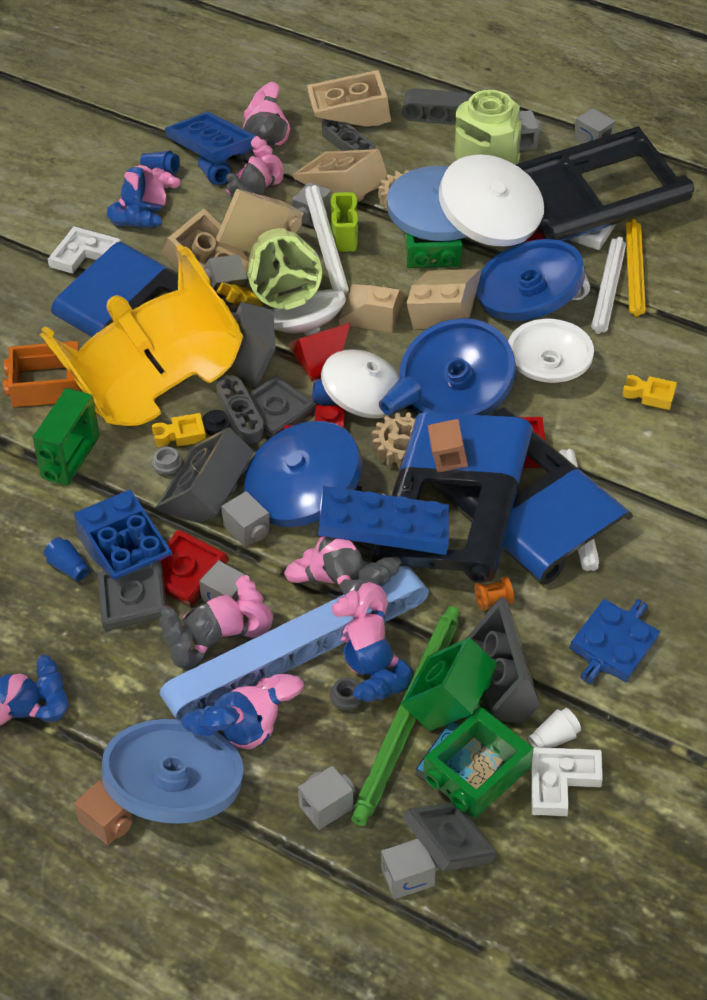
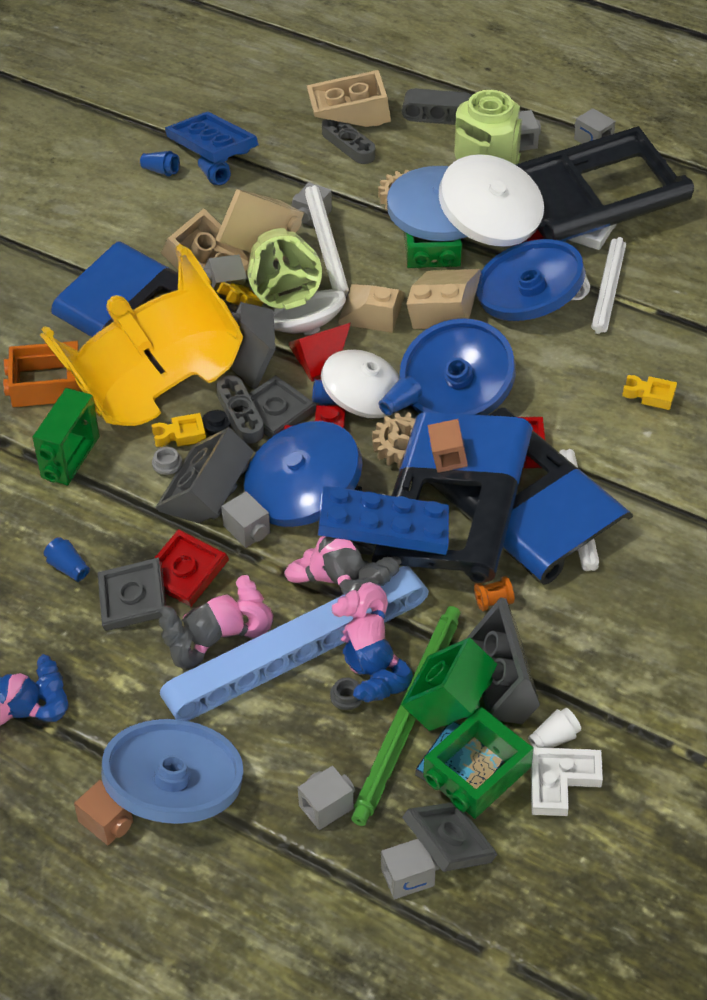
white plate [48,226,121,274] -> none
blue slope [74,489,172,580] -> none
blue hair [107,165,181,228] -> none
hair [181,674,305,750] -> none
light grey brick [199,560,250,603] -> none
hair [226,136,284,198] -> none
hair [237,81,290,162] -> none
tan slope [293,149,388,202] -> none
lime brick [331,192,358,252] -> none
white dish [508,319,594,383] -> none
blue plate [569,599,661,684] -> none
yellow axle [625,219,646,317] -> none

